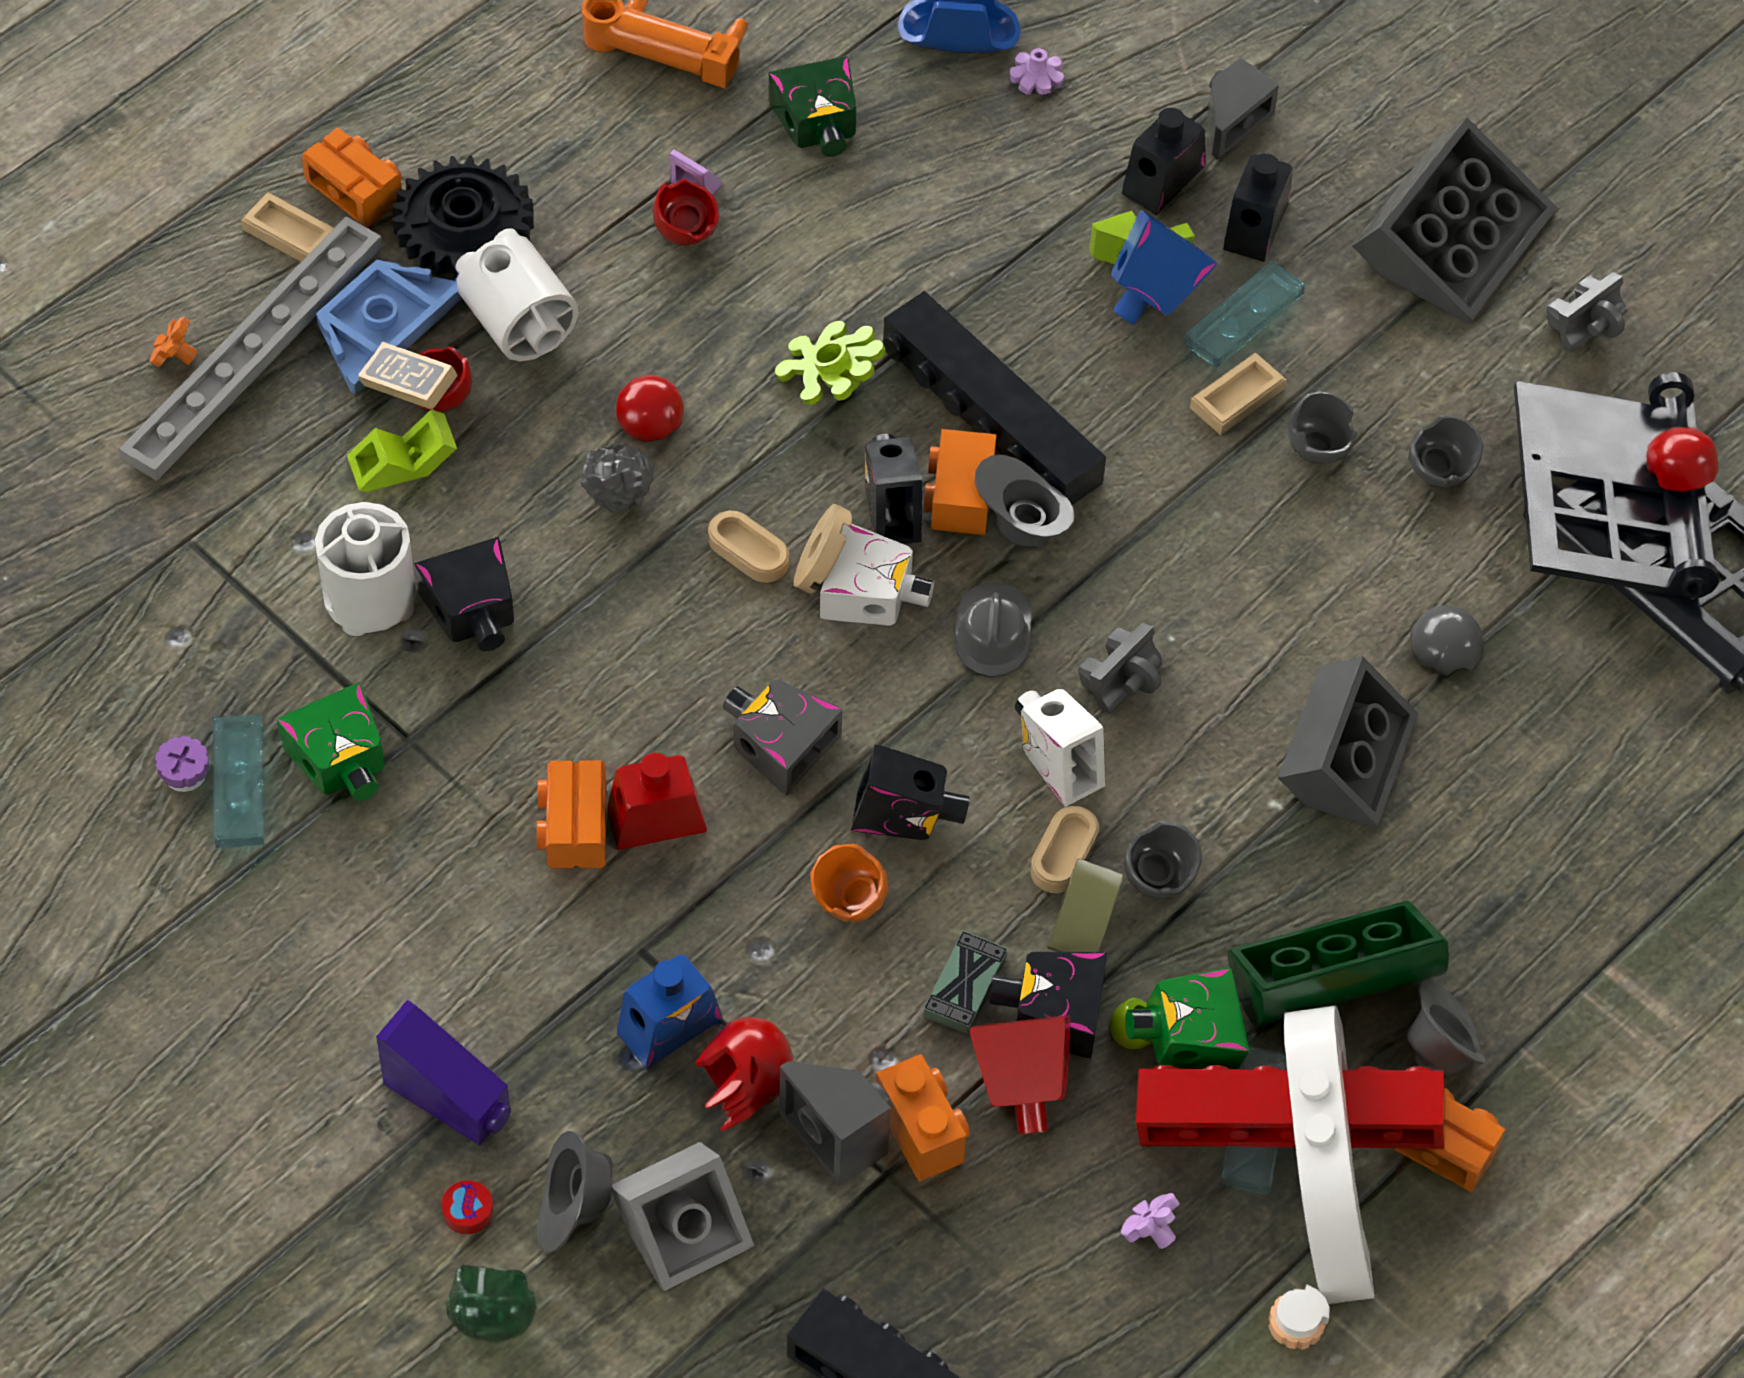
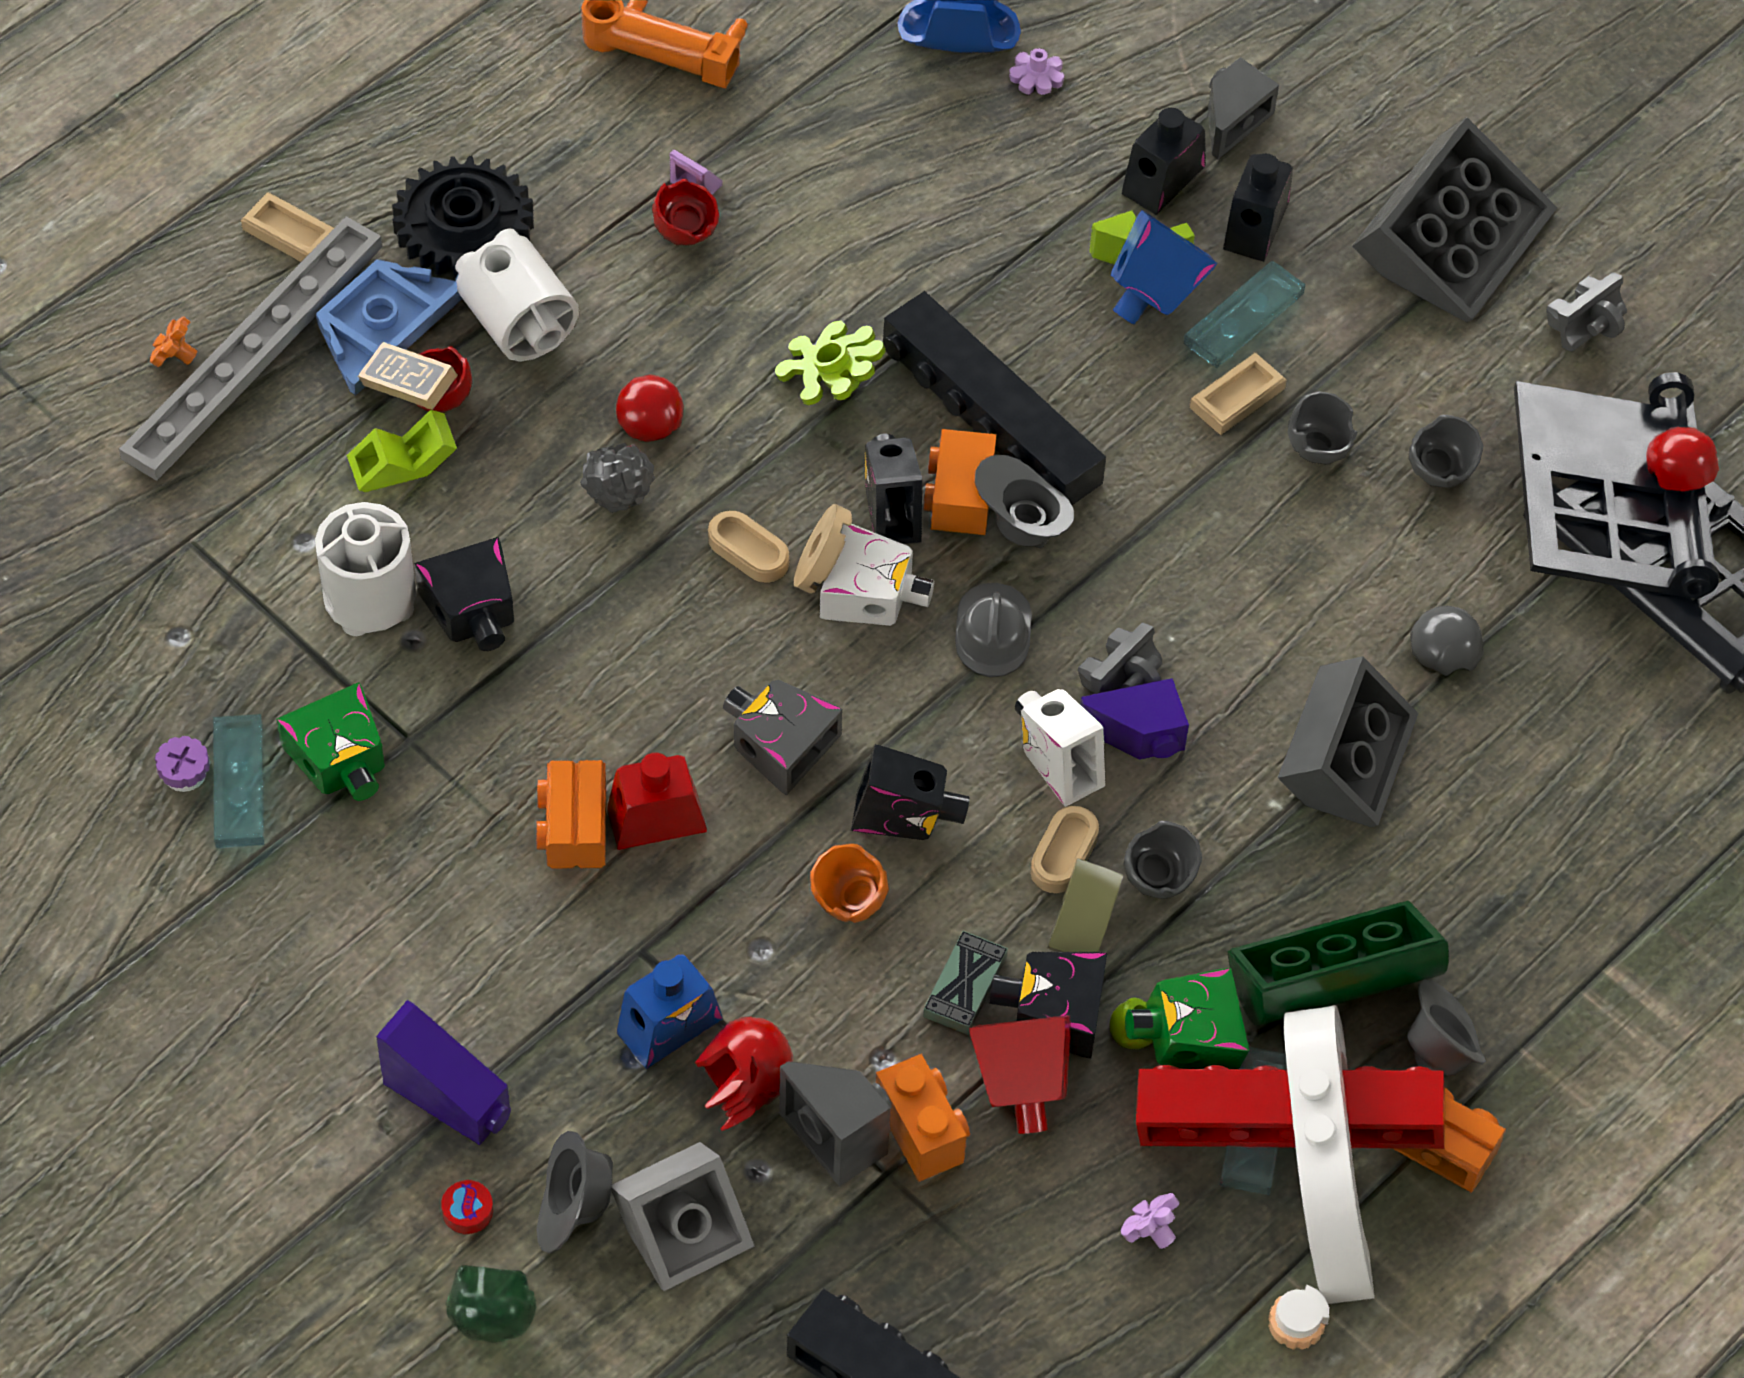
orange brick [302,127,402,228] -> none
dark green torso [768,56,856,157] -> none
none -> dark purple slope [1080,678,1189,760]

